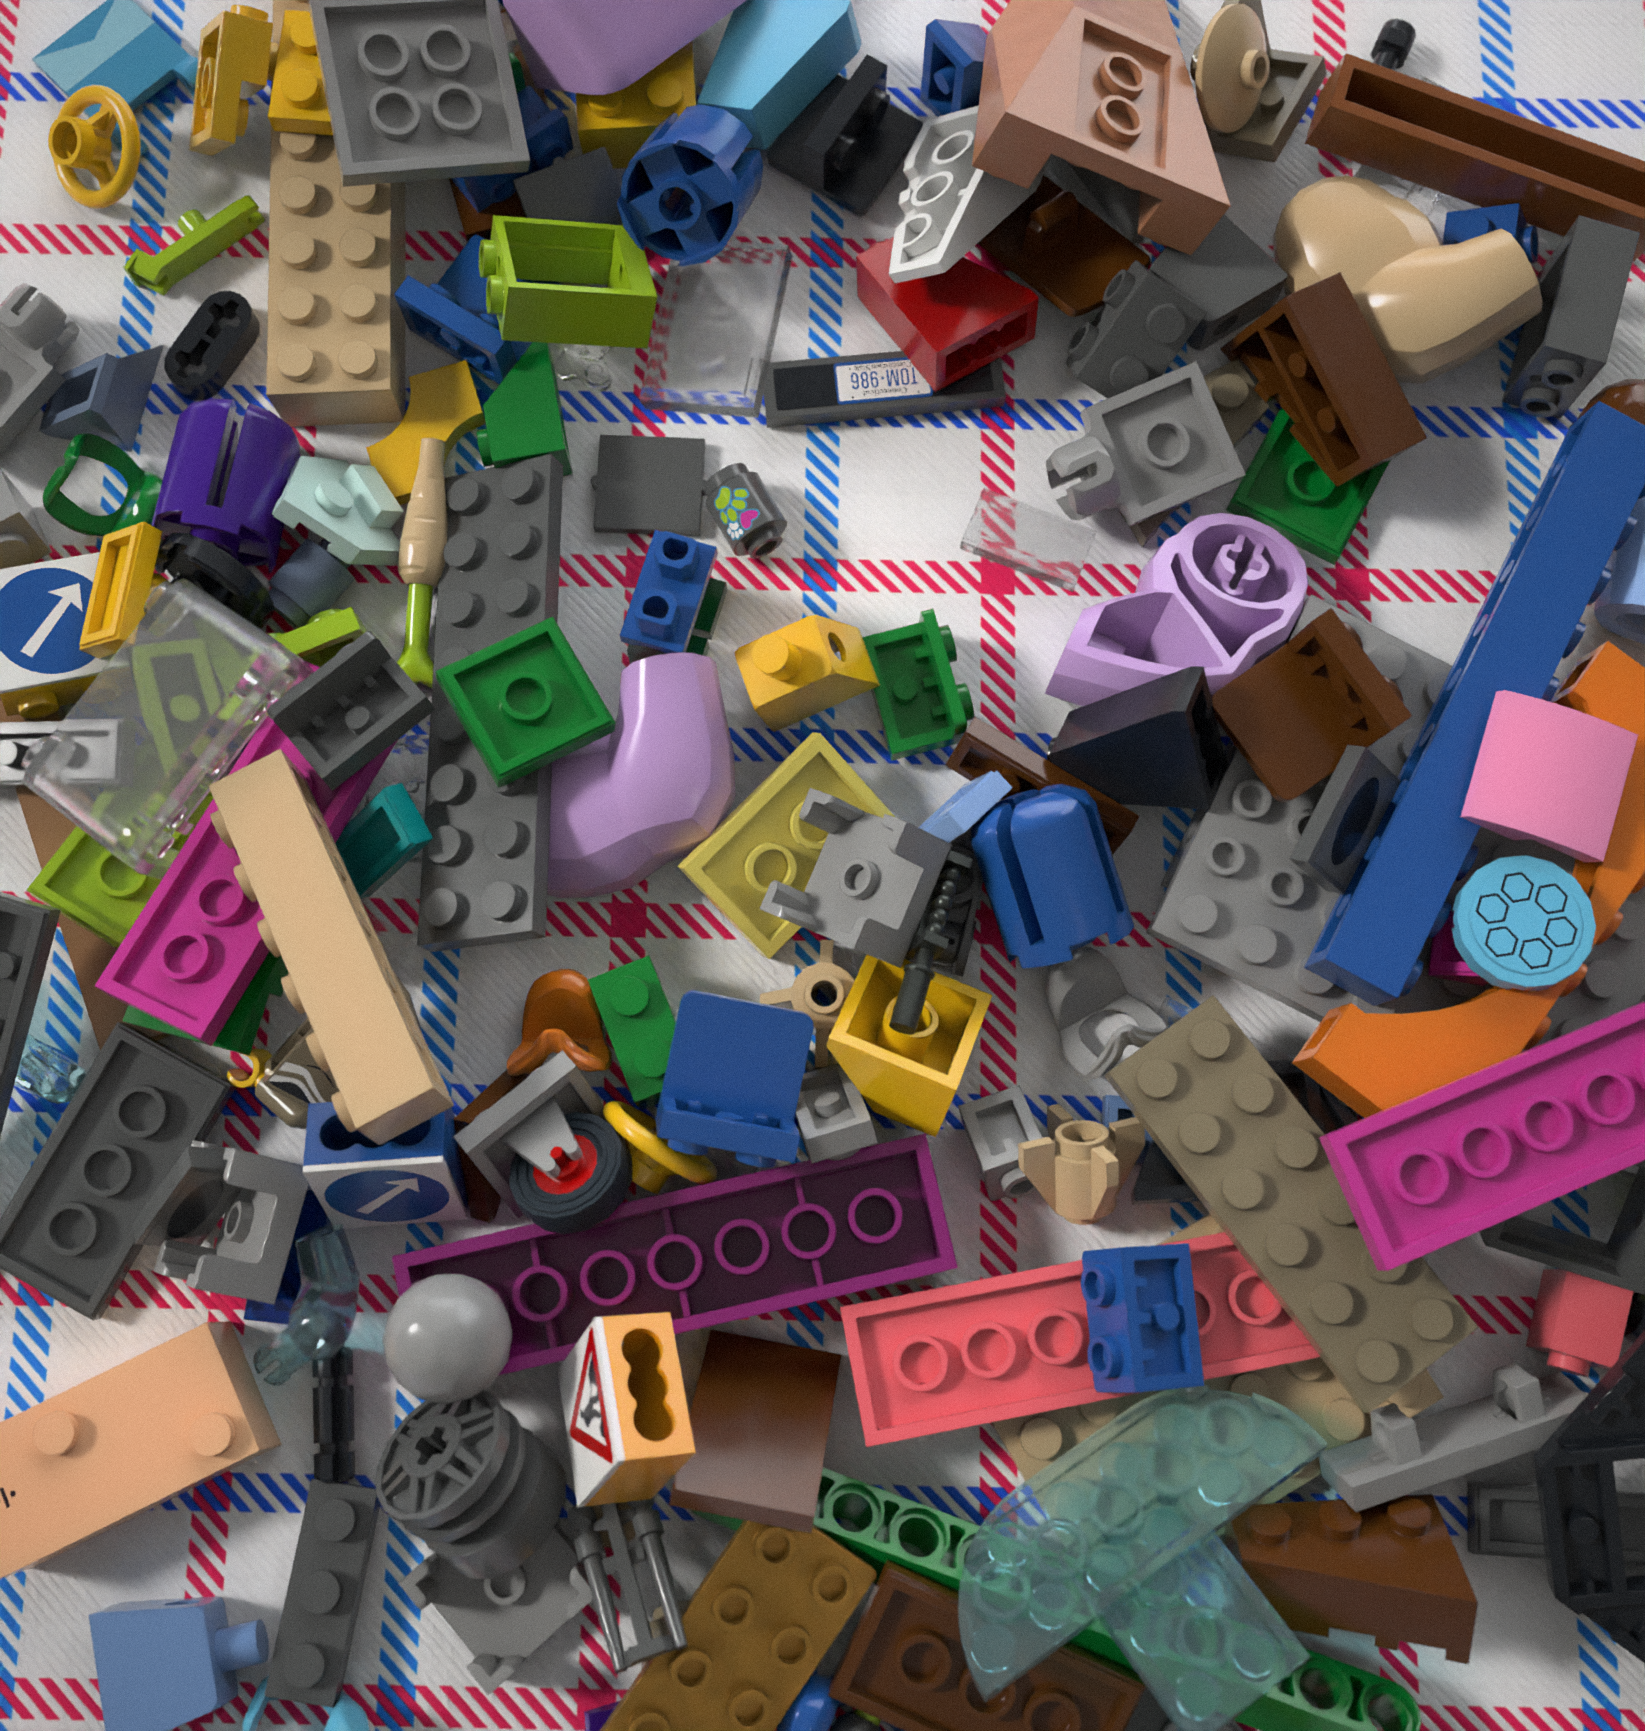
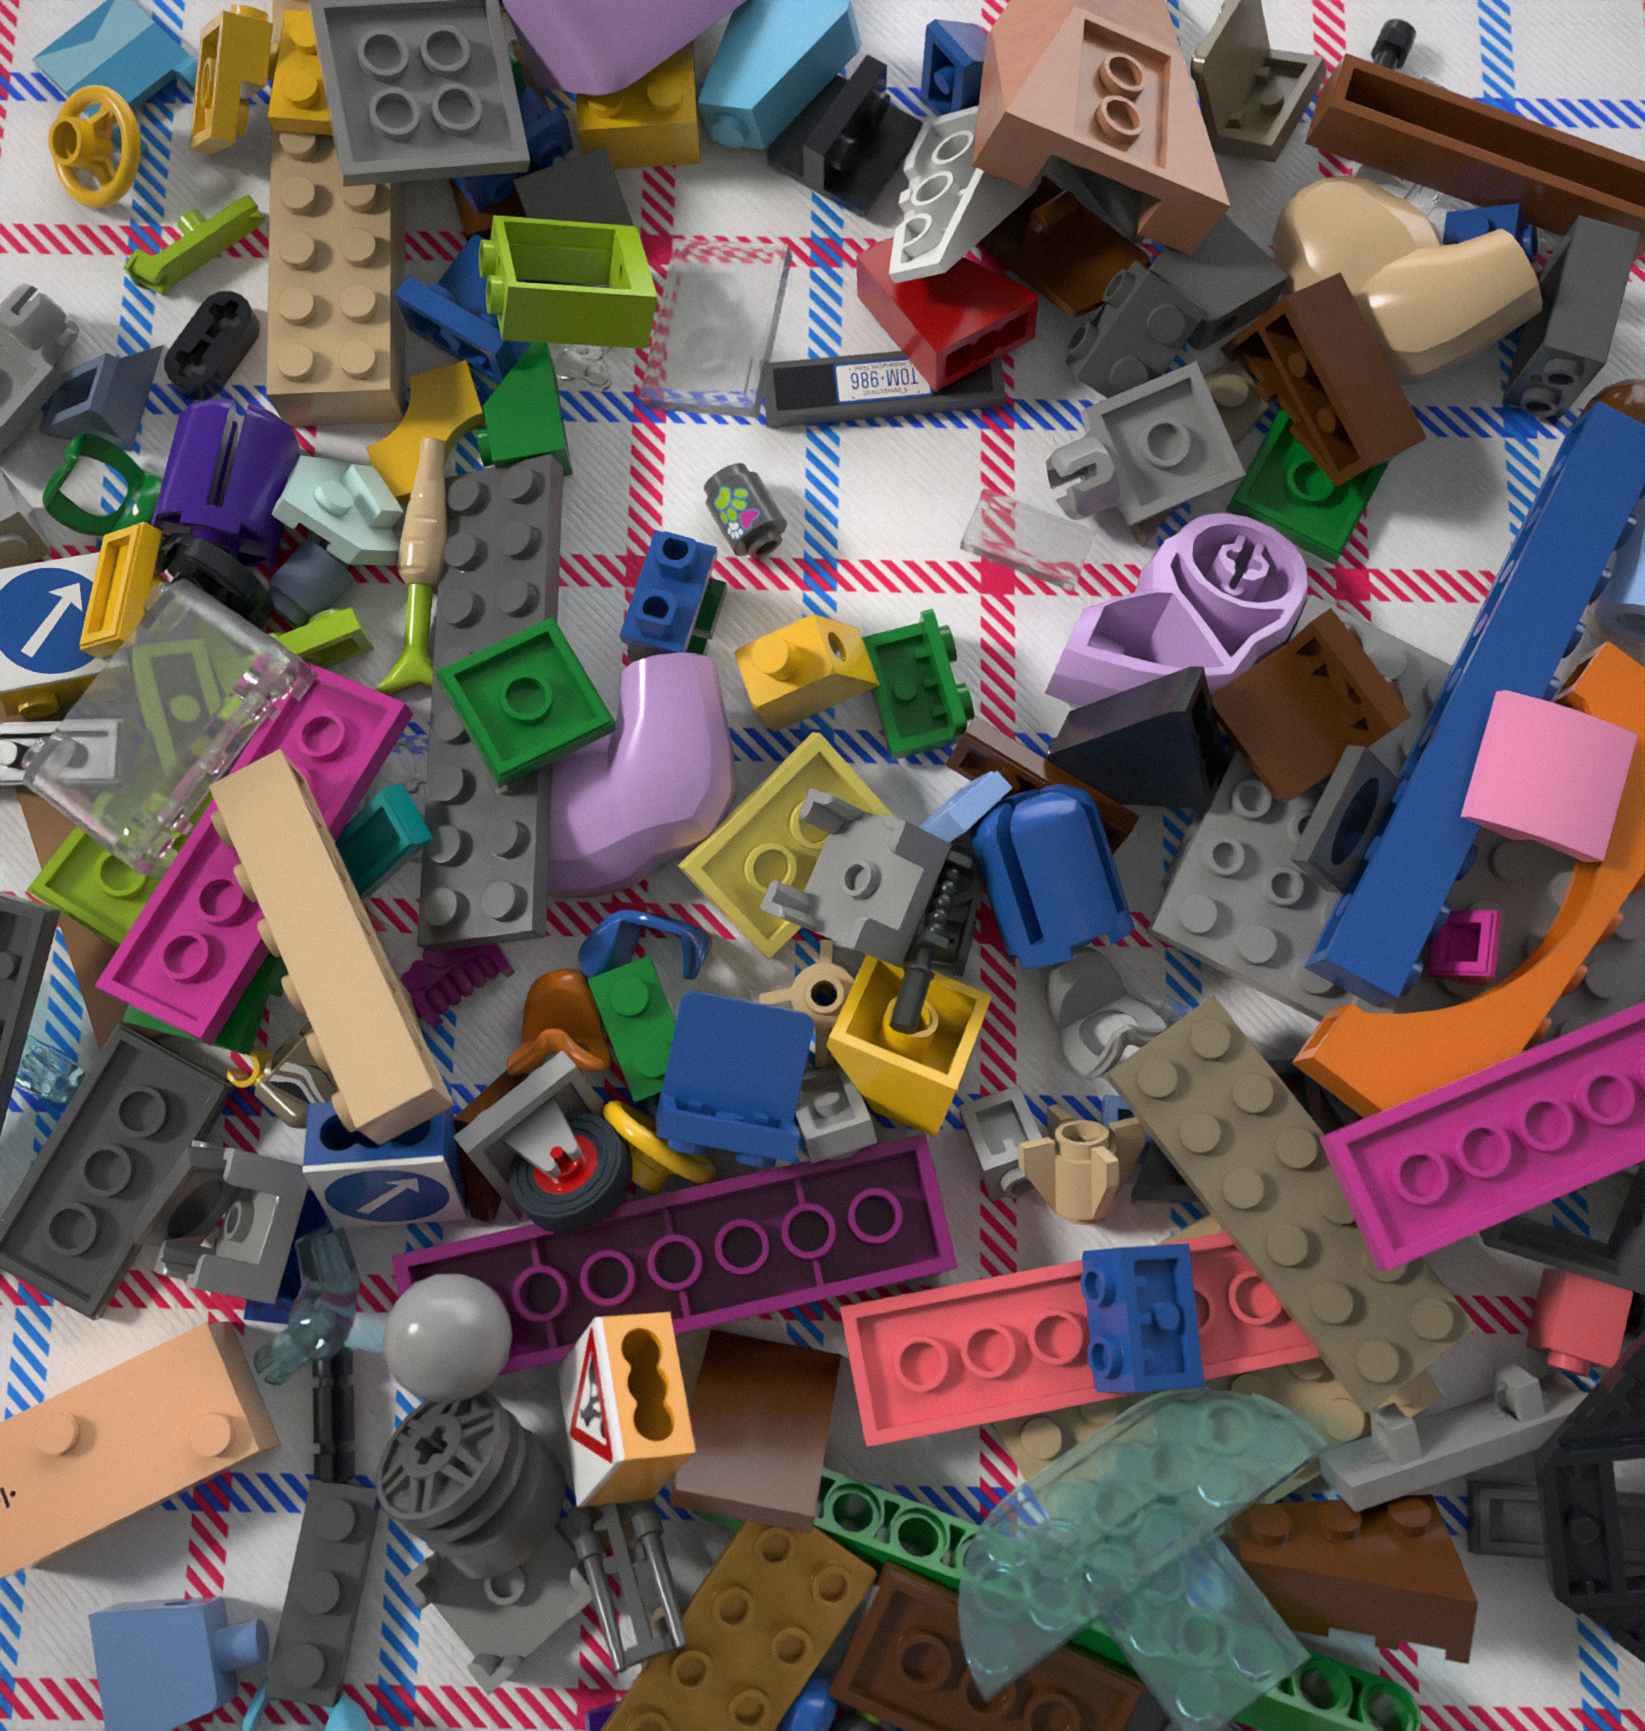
dark grey bracket [267,631,436,791] -> none
dark grey piece [591,435,707,536] -> none
blue cylinder [617,104,764,267] -> none
tan dish [1196,4,1270,133] -> none
medium azure tile [1452,855,1596,992] -> none
none -> magenta piece [400,944,515,1028]
none -> blue piece [578,910,712,980]

